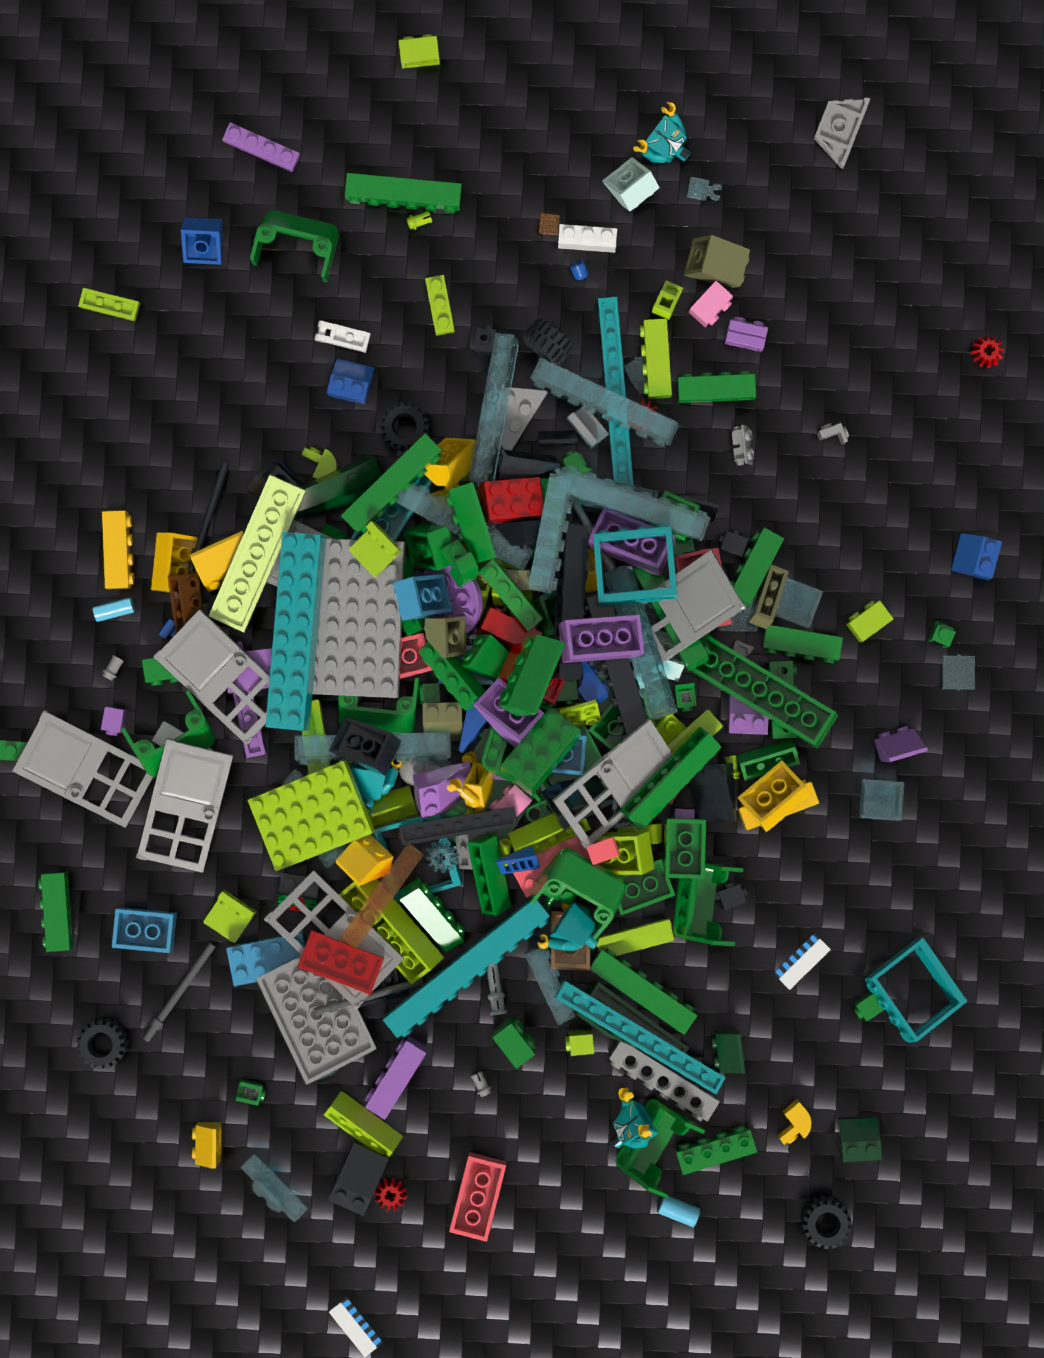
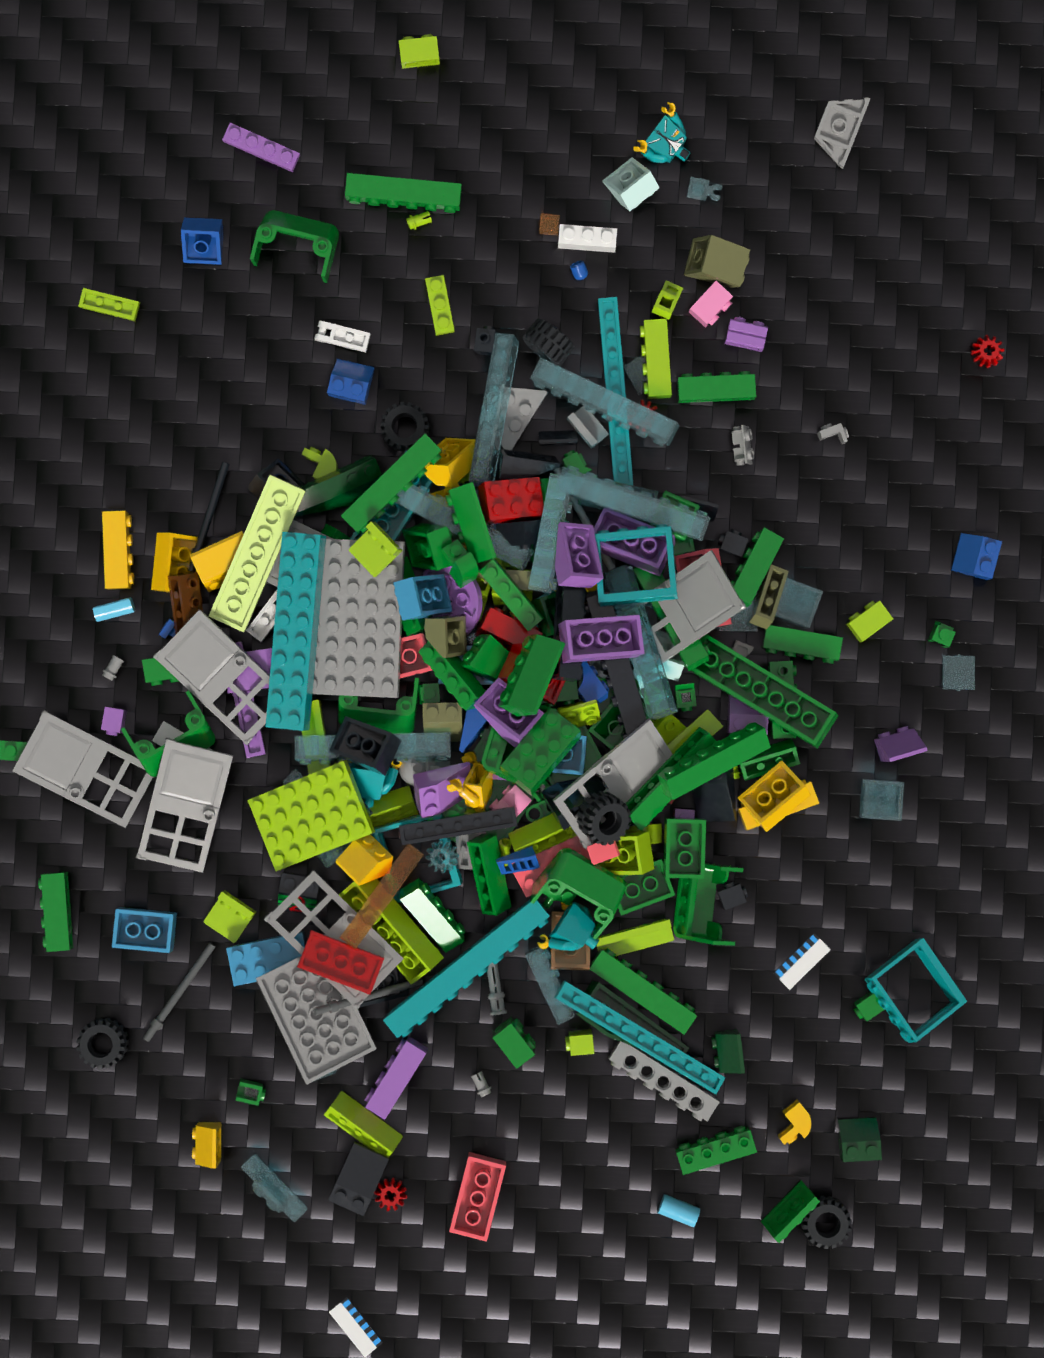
teal torso [611,1087,658,1149] -> none
green windscreen [615,1099,705,1198] -> none
none -> white plate [246,590,277,642]
none -> medium lavender slope [555,522,604,588]
none -> black tyre [577,791,631,845]
none -> green brick [657,722,771,800]
none -> green plate [761,1180,820,1243]

